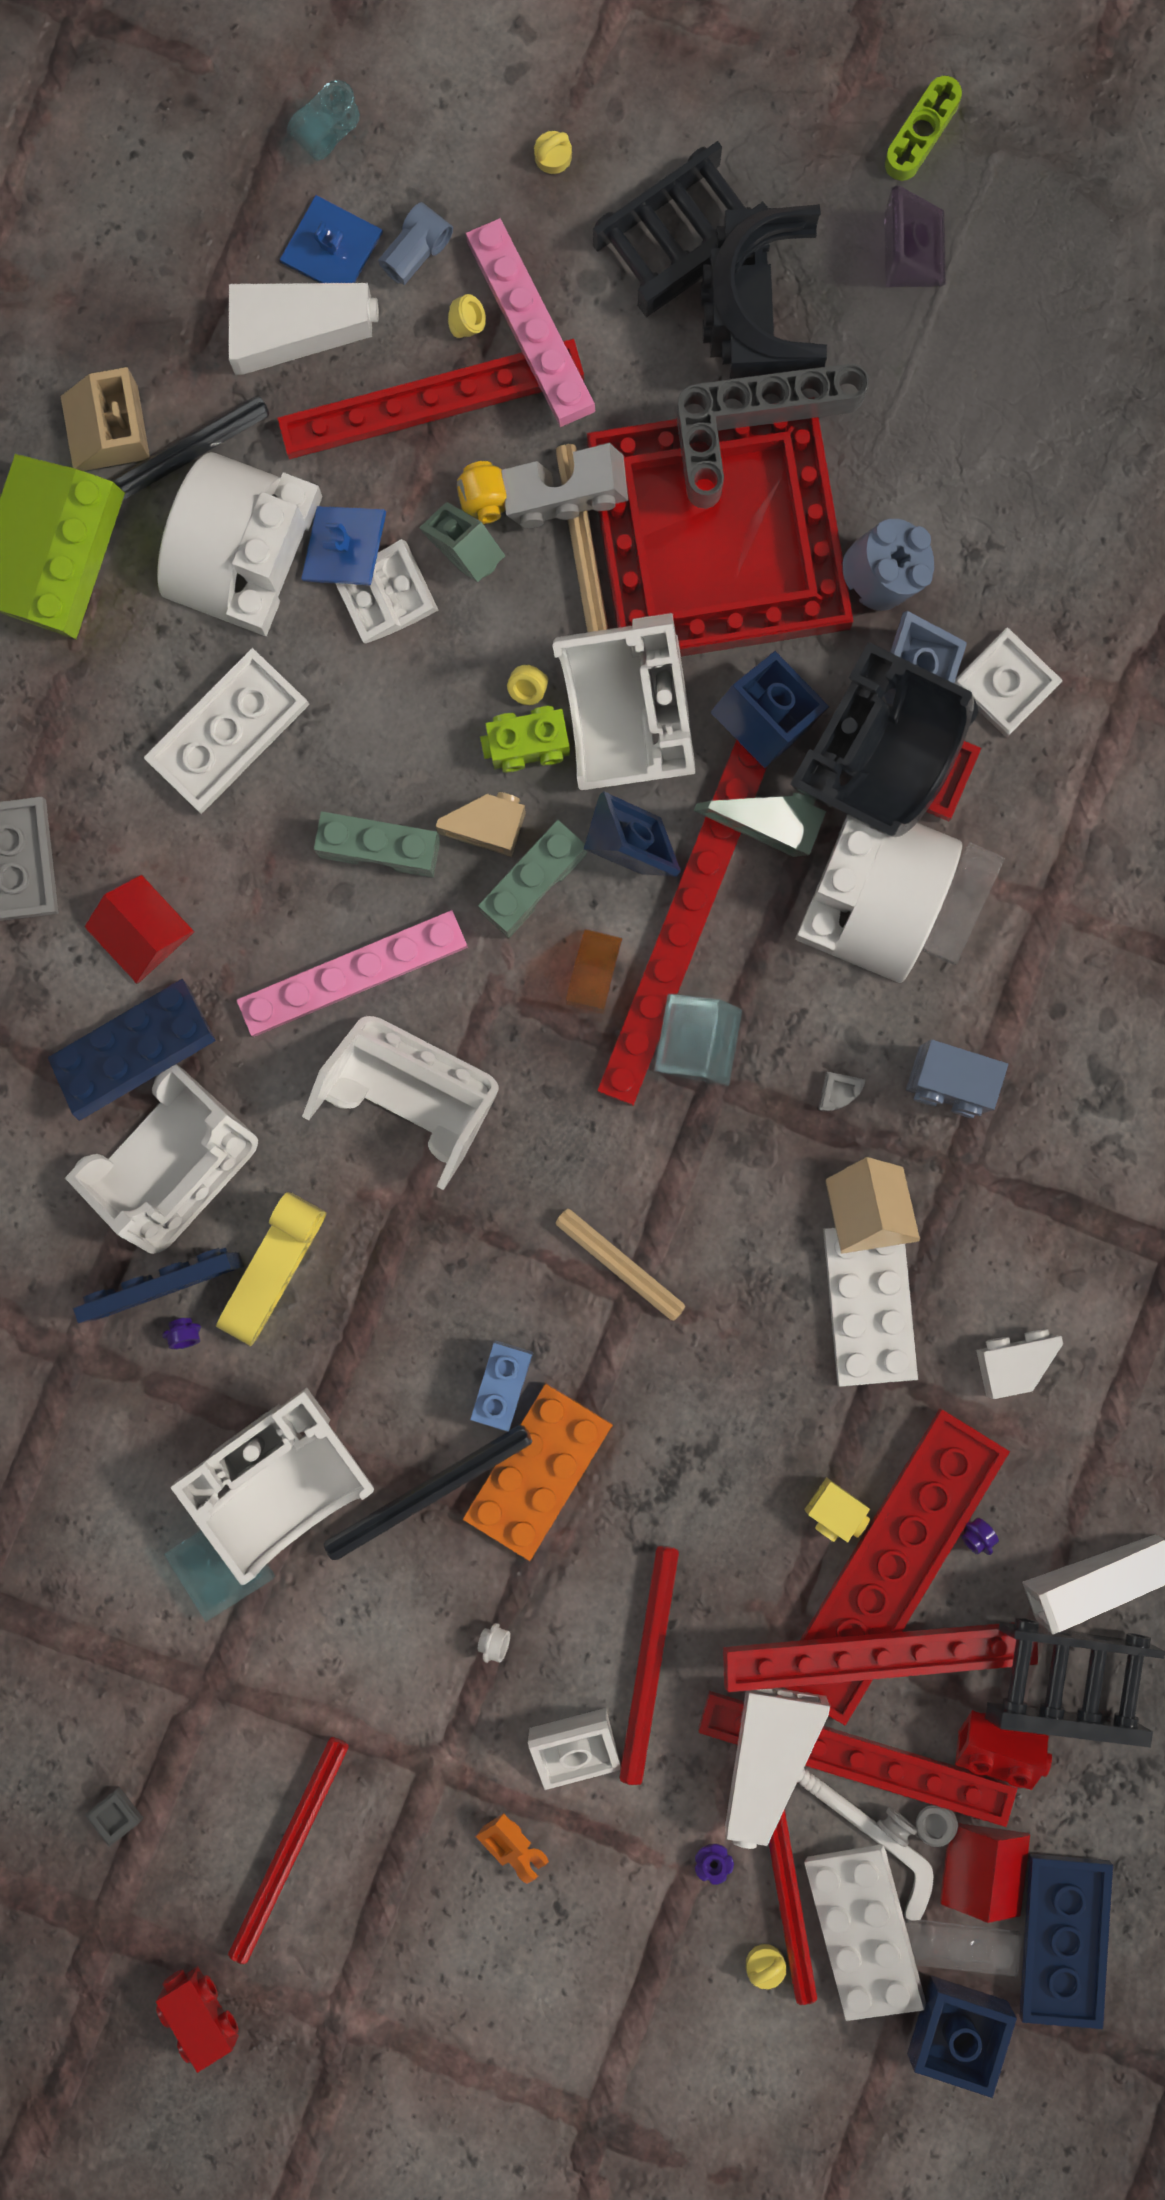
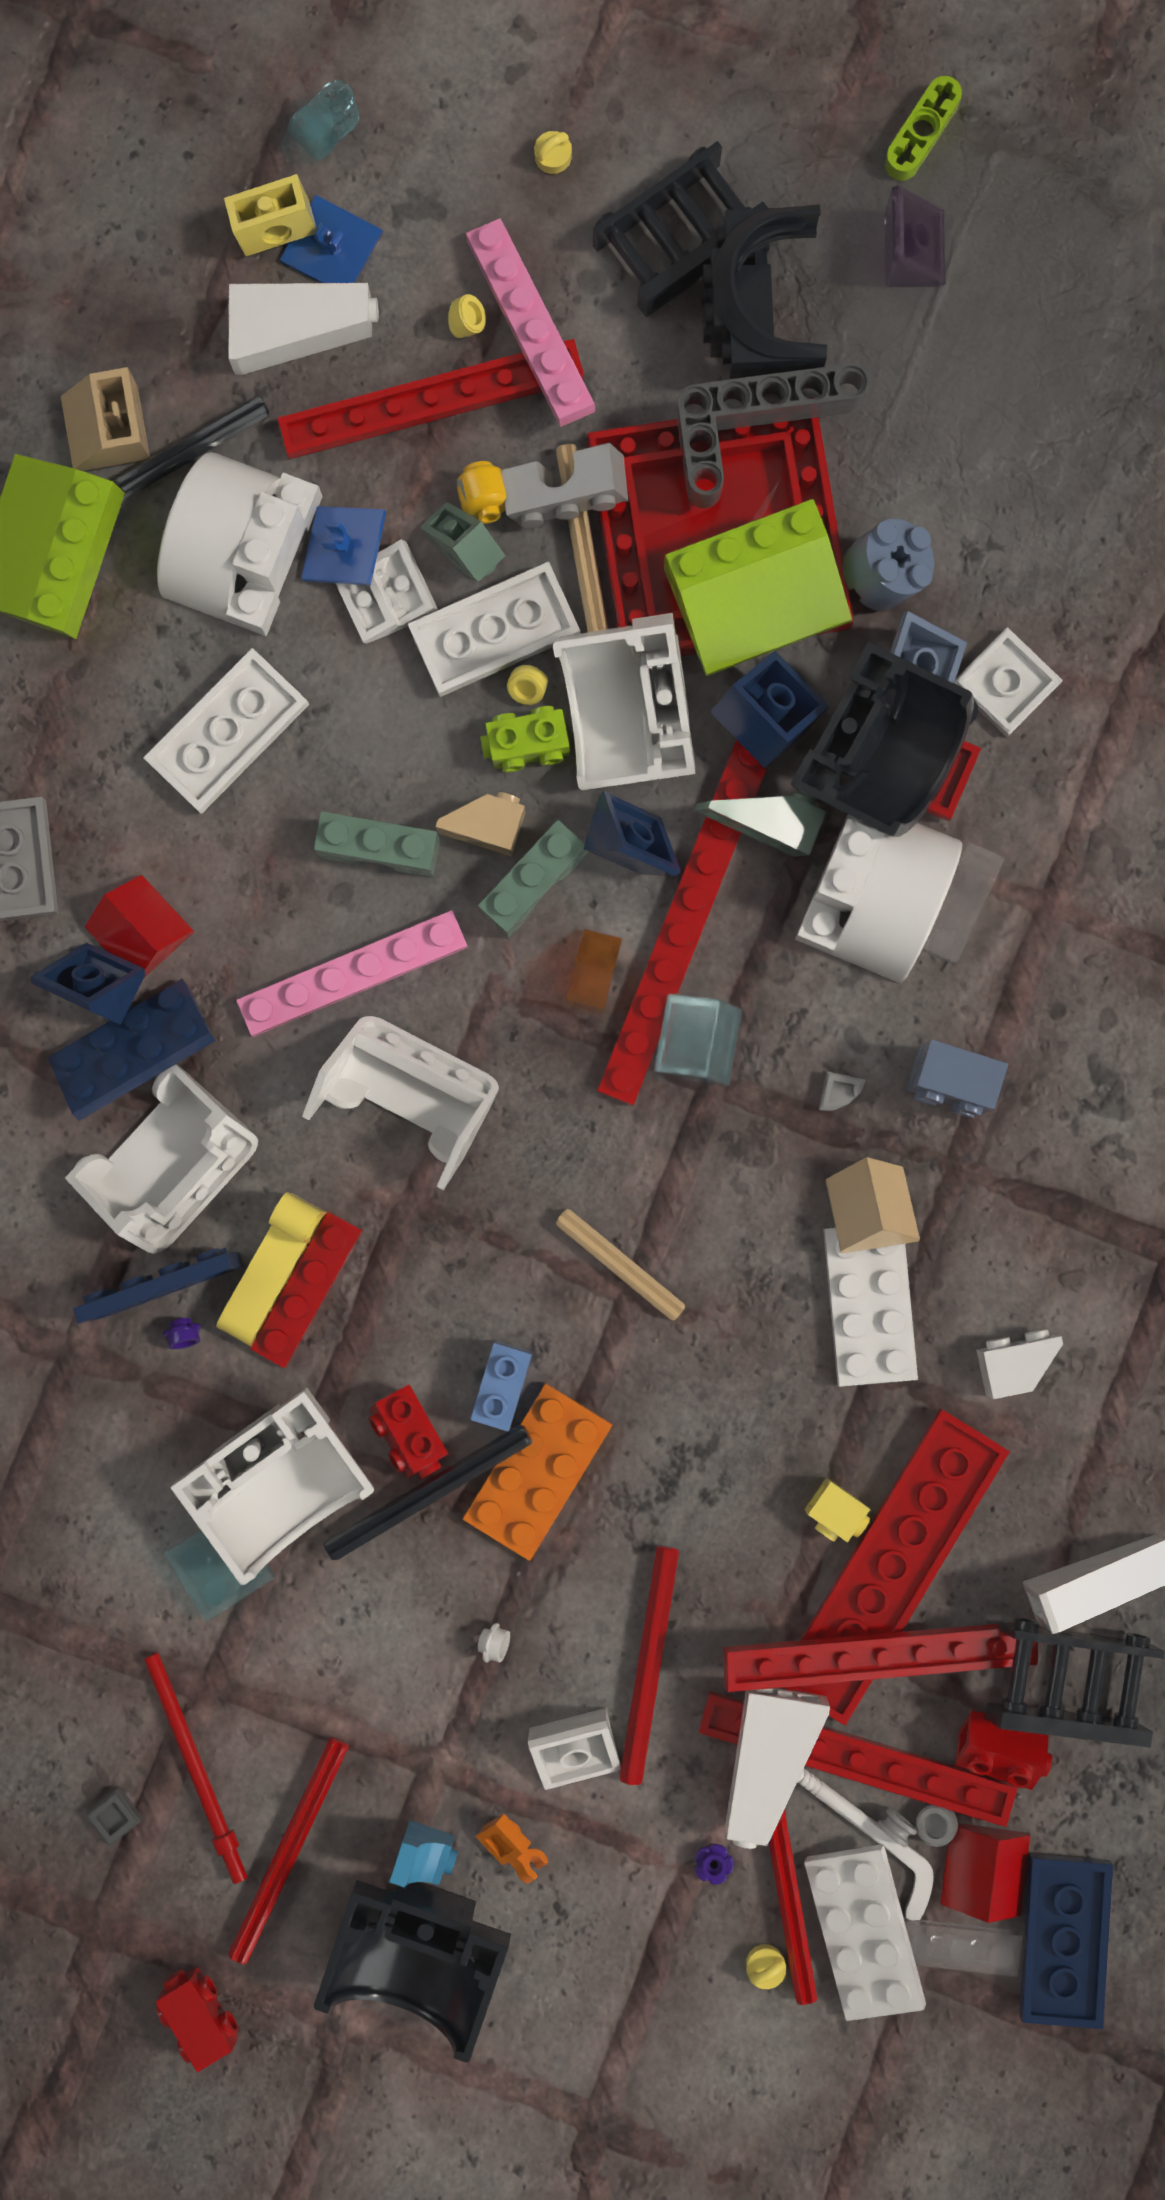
sand blue piece [378,202,453,285] -> none
dark blue brick [907,1975,1017,2098] -> none
dark purple plate [962,1517,999,1555] -> none
none -> dark blue slope [30,943,145,1025]
none -> red bar [144,1652,248,1884]
none -> light yellow brick [224,174,317,256]
none -> red plate [250,1211,363,1368]
none -> black piece [314,1880,511,2063]
none -> red brick [368,1384,448,1479]
none -> dark azure arch [389,1820,458,1888]
none -> white plate [408,562,580,697]
none -> lime slope [664,499,852,676]

